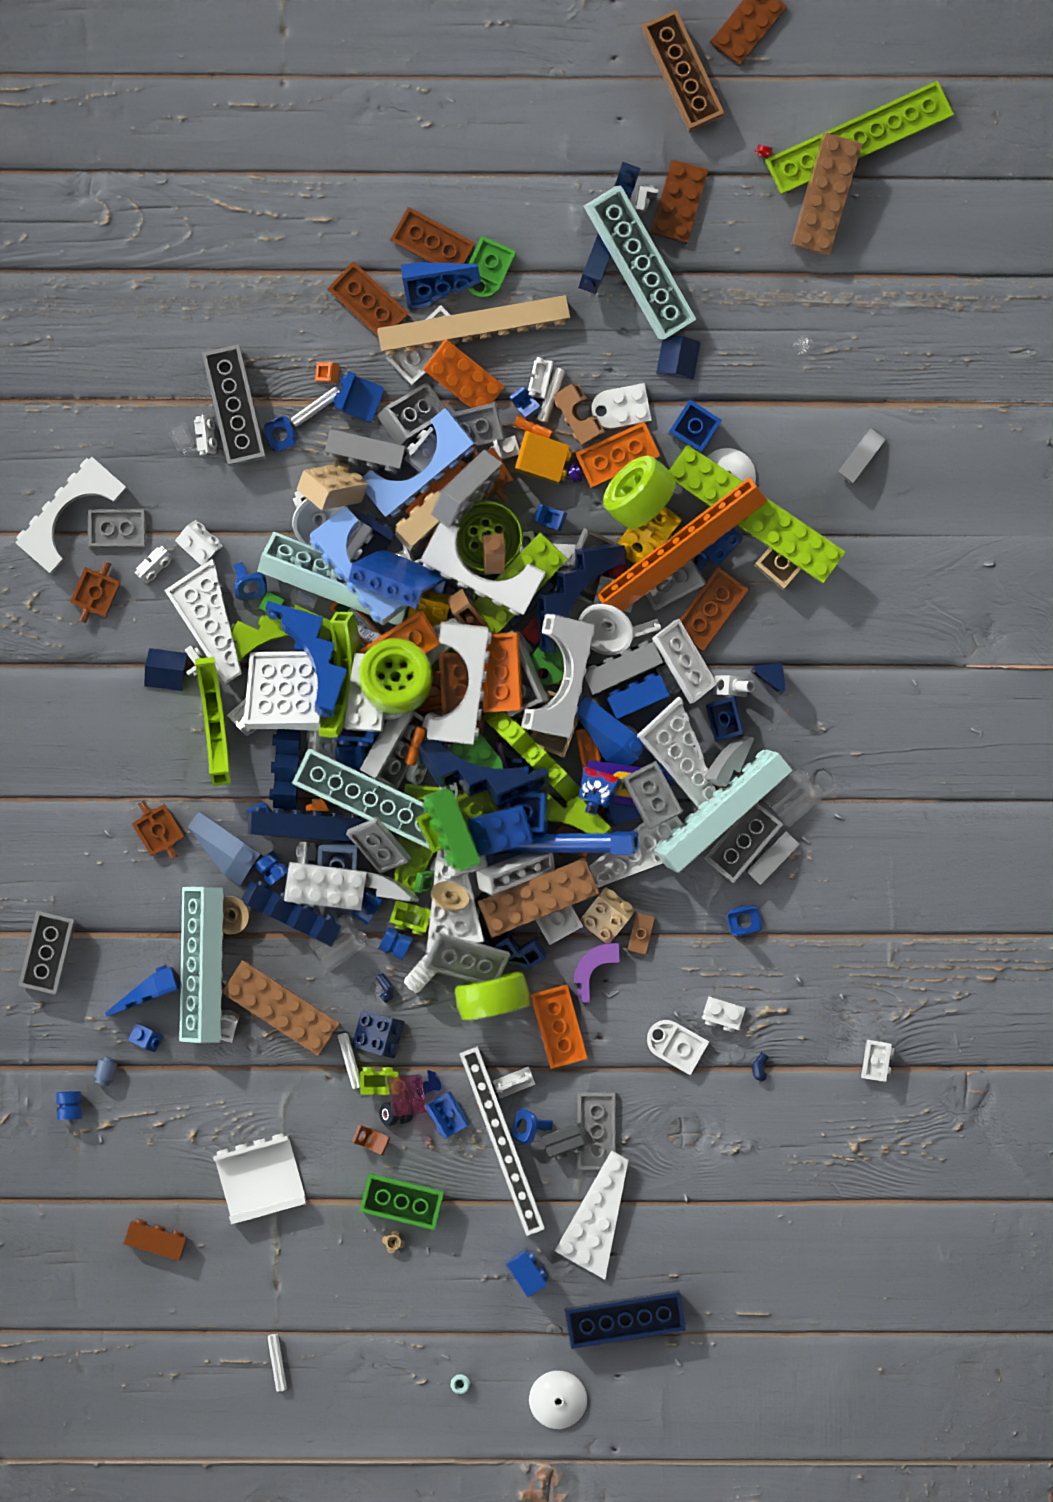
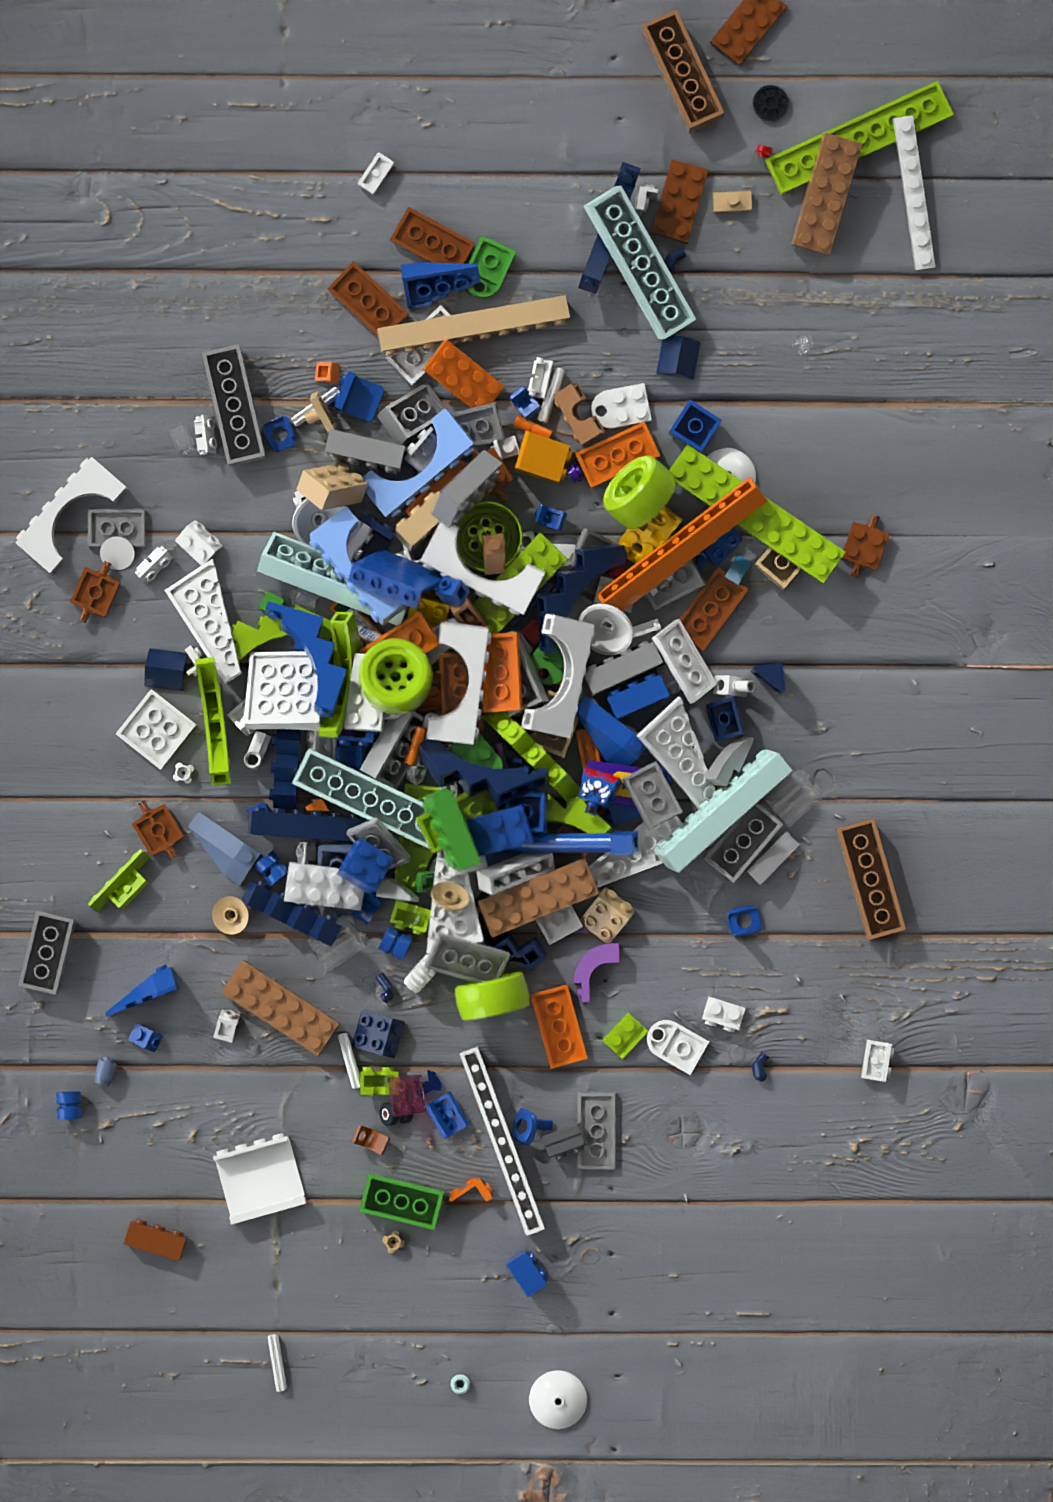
light aqua brick [179,887,224,1043] -> none
blue piece [233,562,267,600] -> none
white hinge [493,1067,535,1099] -> none
white wing [555,1150,628,1280] -> none
dark blue brick [565,1290,686,1349] -> none
medium nougat plate [627,913,655,954] -> none
light grey slope [837,428,886,484] -> none
none -> lime bracket [88,849,150,912]
none -> white sticker [100,537,134,570]
none -> white plate [116,689,196,770]
none -> white plate [173,763,194,784]
none -> white piece [244,731,271,770]
none -> tan tile [304,391,336,432]
none -> blue brick [337,838,394,894]
none -> white plate [357,152,395,195]
none -> blue brick [435,577,470,606]
none -> orange bracket [448,1176,494,1202]
none -> lime plate [602,1013,648,1060]
none -> dark blue arm [664,248,686,273]
none -> tan tile [713,191,752,213]
none -> dark azure sticker [724,555,752,585]
none -> black wheel [753,85,789,121]
none -> medium nougat brick [835,818,906,940]
none -> dark orange plate [842,514,890,578]
none -> white plate [893,116,935,271]

